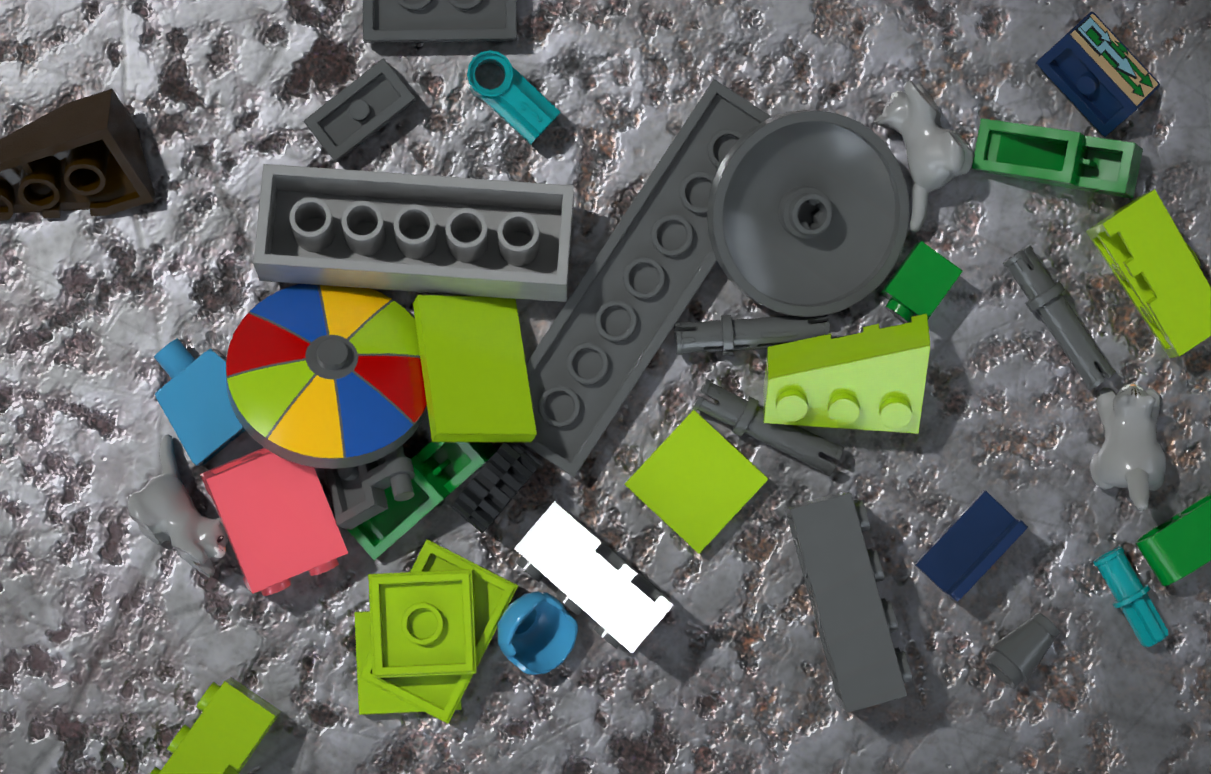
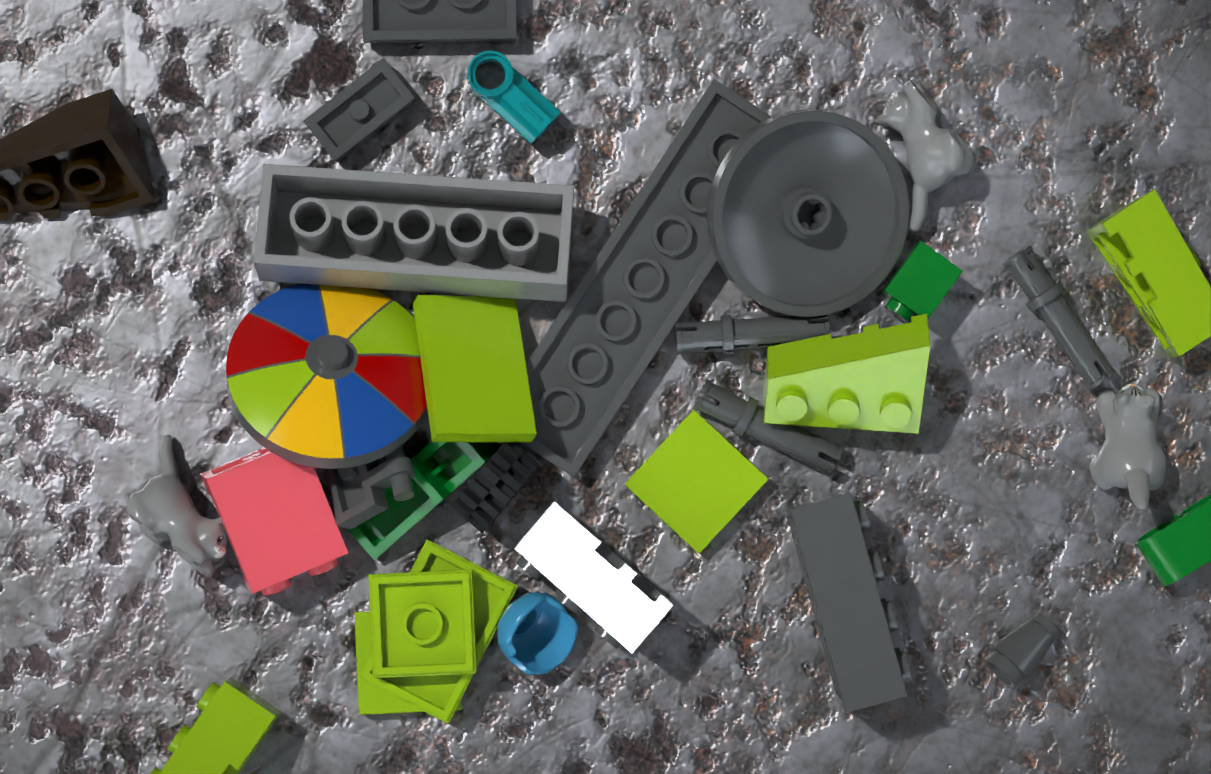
dark azure torso [154,338,246,466] -> none
dark blue panel [914,490,1028,602] -> none
green slope [972,118,1143,199] -> none
dark blue panel [1036,12,1160,137] -> none
teal axle [1093,546,1168,648] -> none

